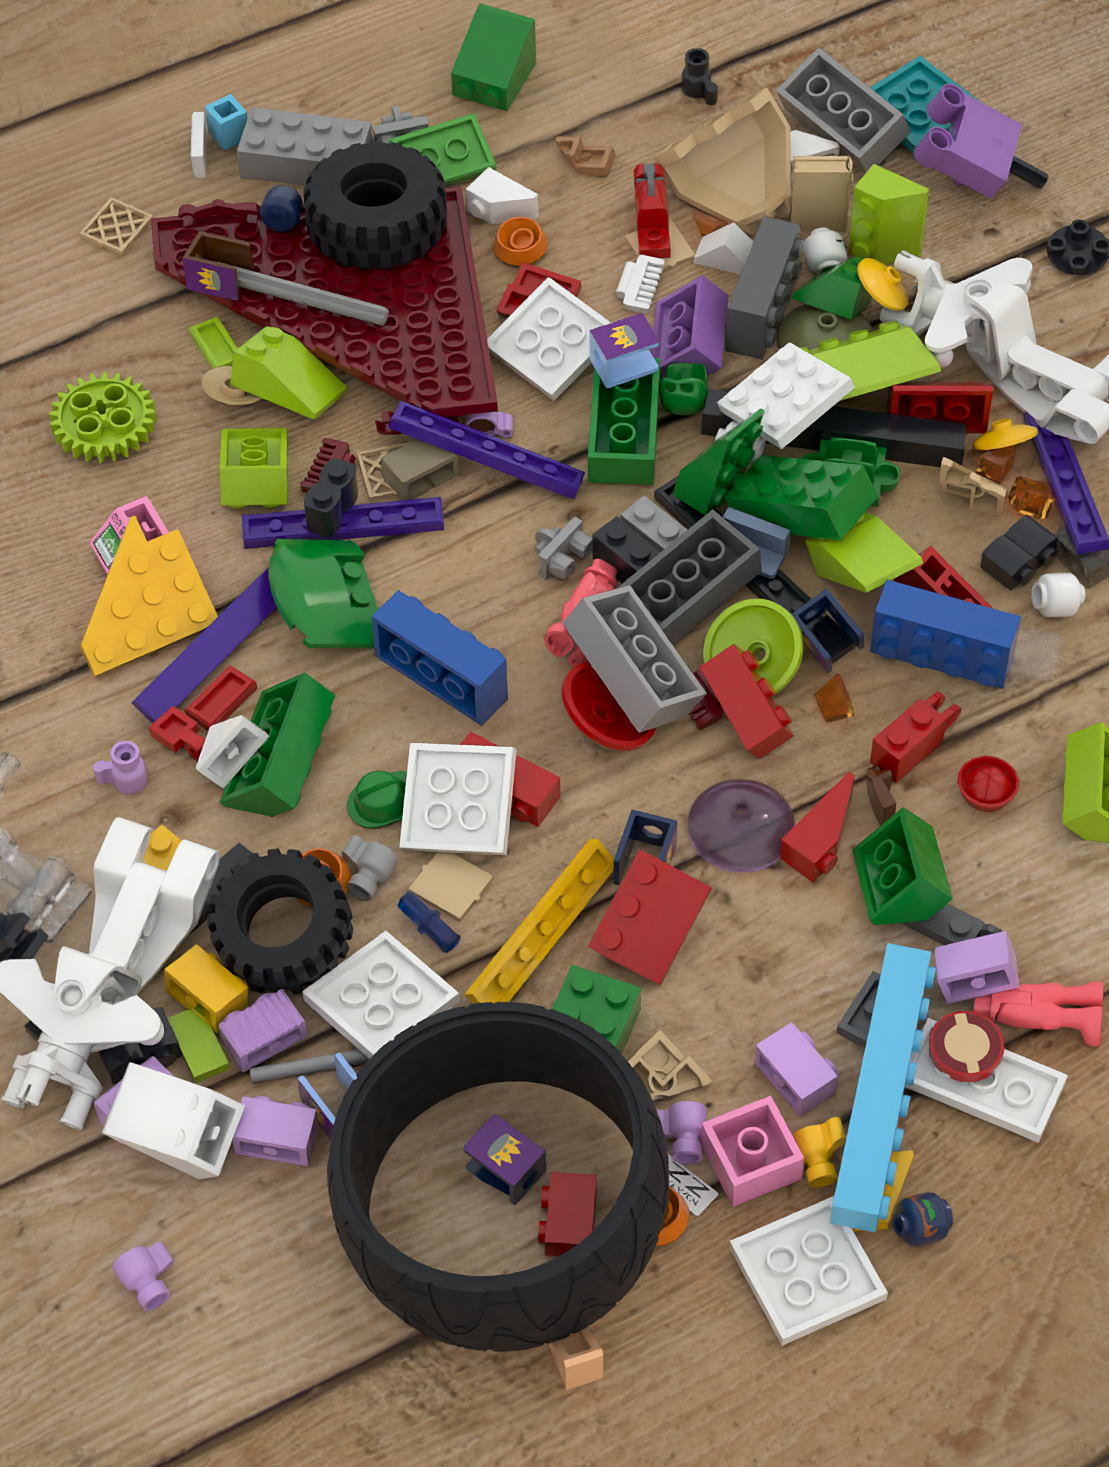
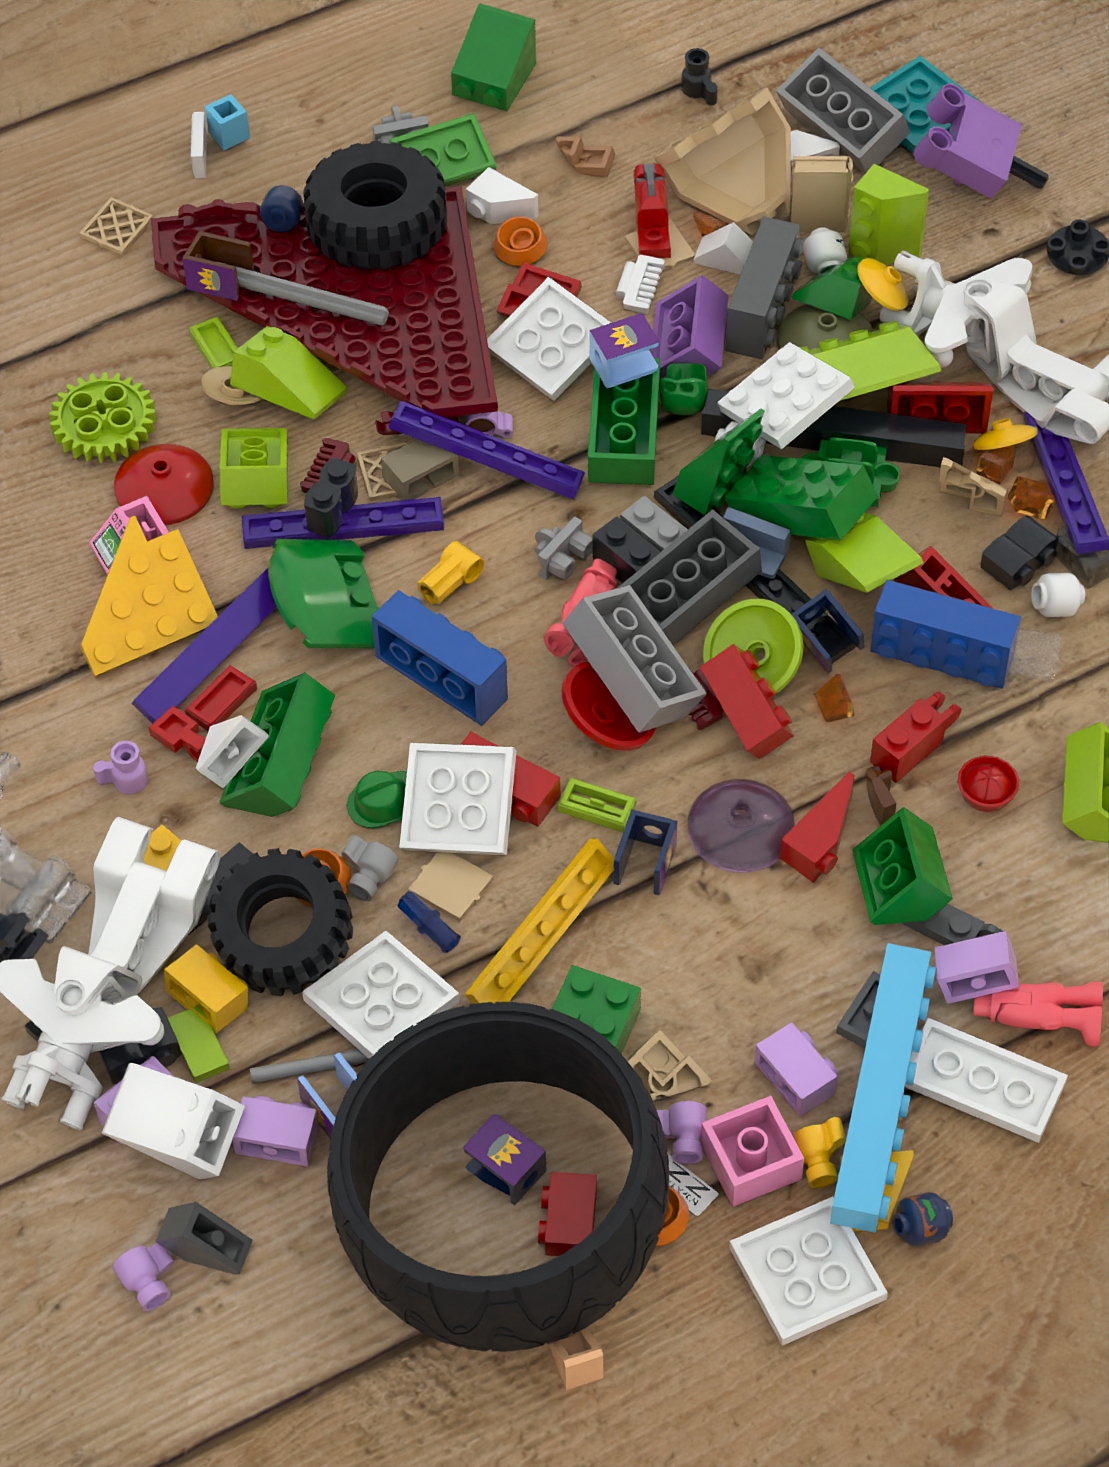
lavender brick [218,989,308,1073] -> none
light grey brick [237,107,373,186] -> none
red slope [588,849,712,985] -> none
tile [929,1011,1004,1083] -> none
none -> red dish [114,444,214,525]
none -> dark grey slope [155,1202,253,1275]
none -> yellow piece [417,541,485,605]
none -> lime tile [558,777,637,832]

